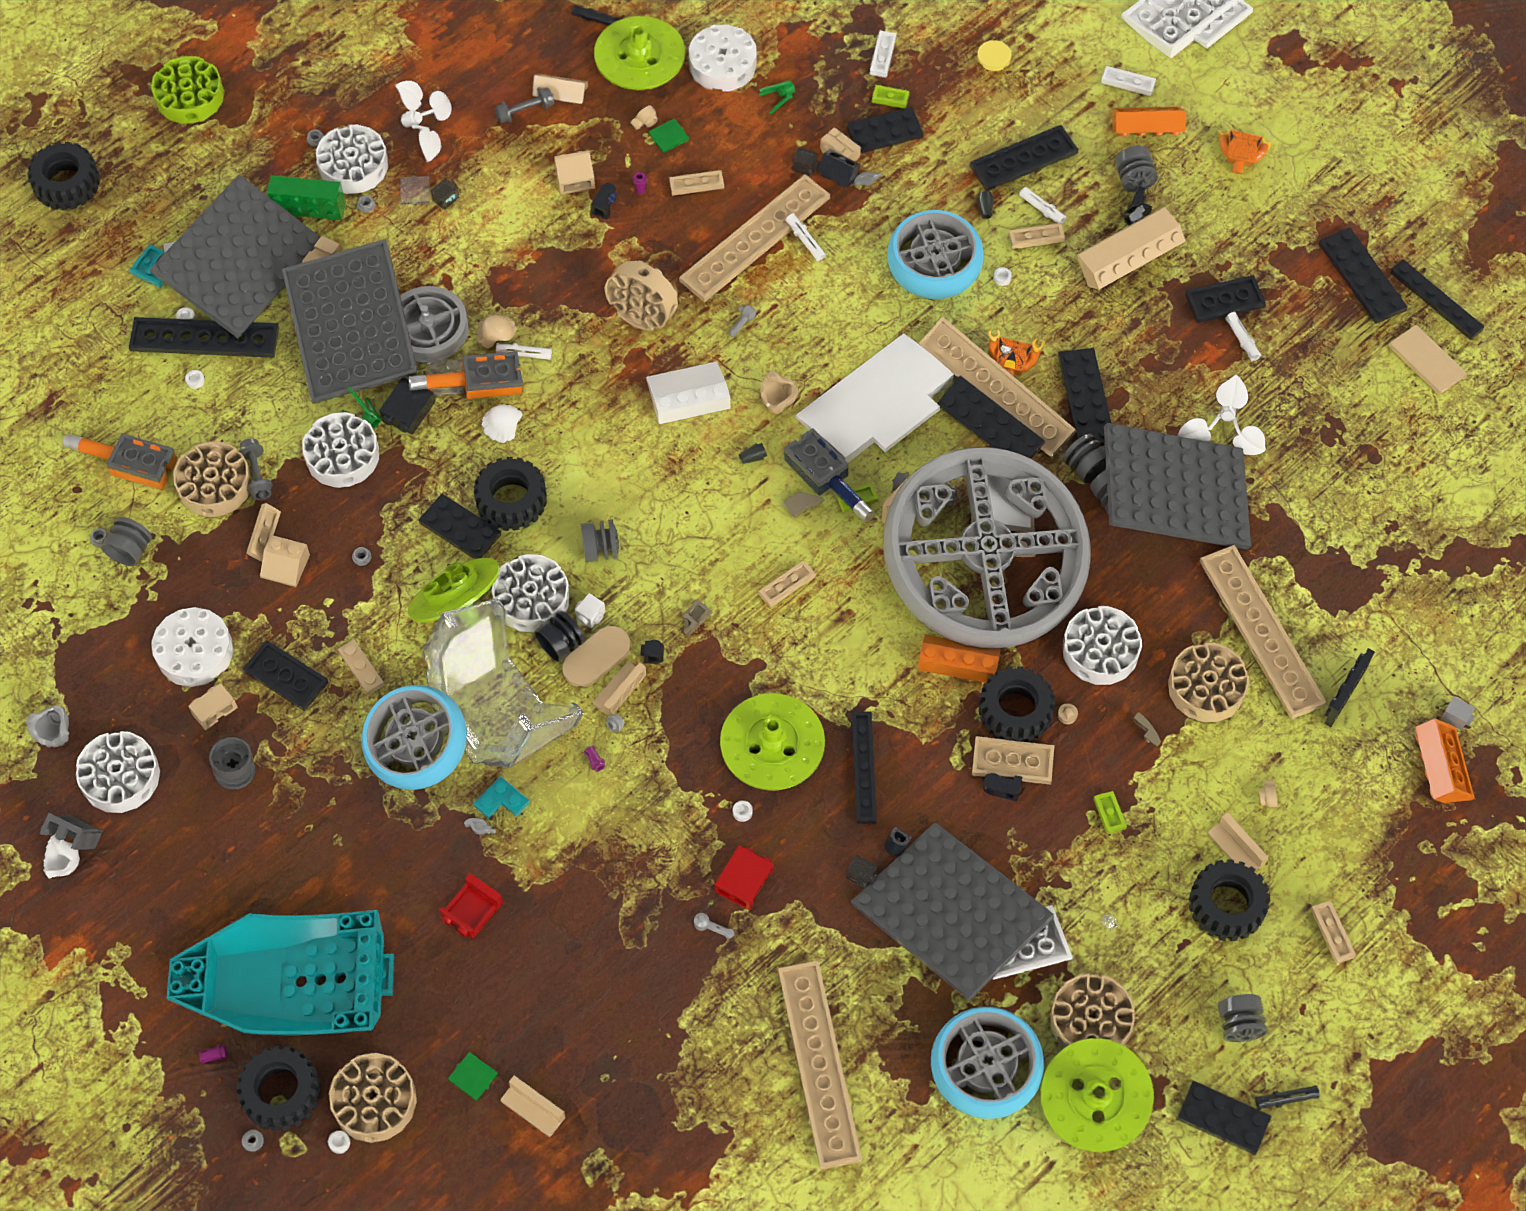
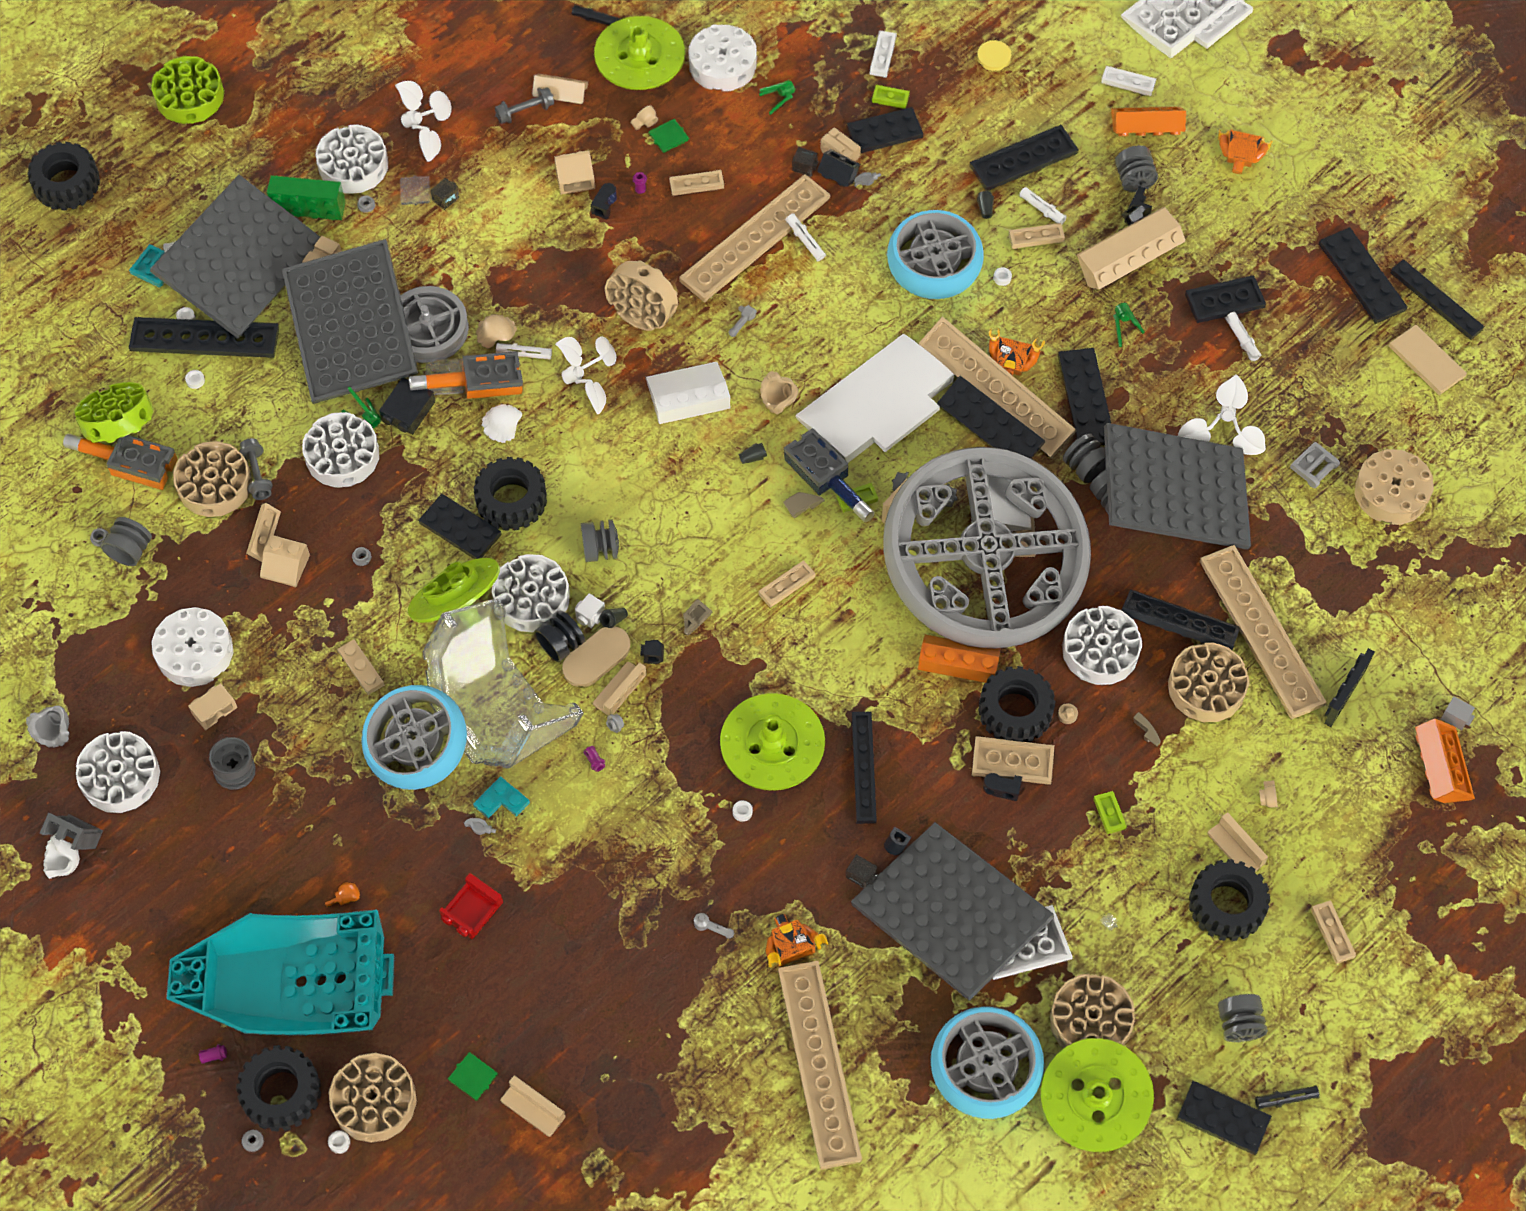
black plate [243,640,329,712] -> none
light grey plate [307,129,324,146] -> none
red panel [714,845,774,911] -> none
none -> lime brick [74,382,153,443]
none -> orange piece [325,882,360,907]
none -> white plant [555,336,616,414]
none -> pearl dark grey cone [599,607,628,628]
none -> torso [765,914,828,967]
none -> green plant [1113,303,1145,347]
none -> black plate [1122,589,1240,650]
none -> light grey plate [1290,442,1340,488]
none -> tan brick [1355,449,1434,525]

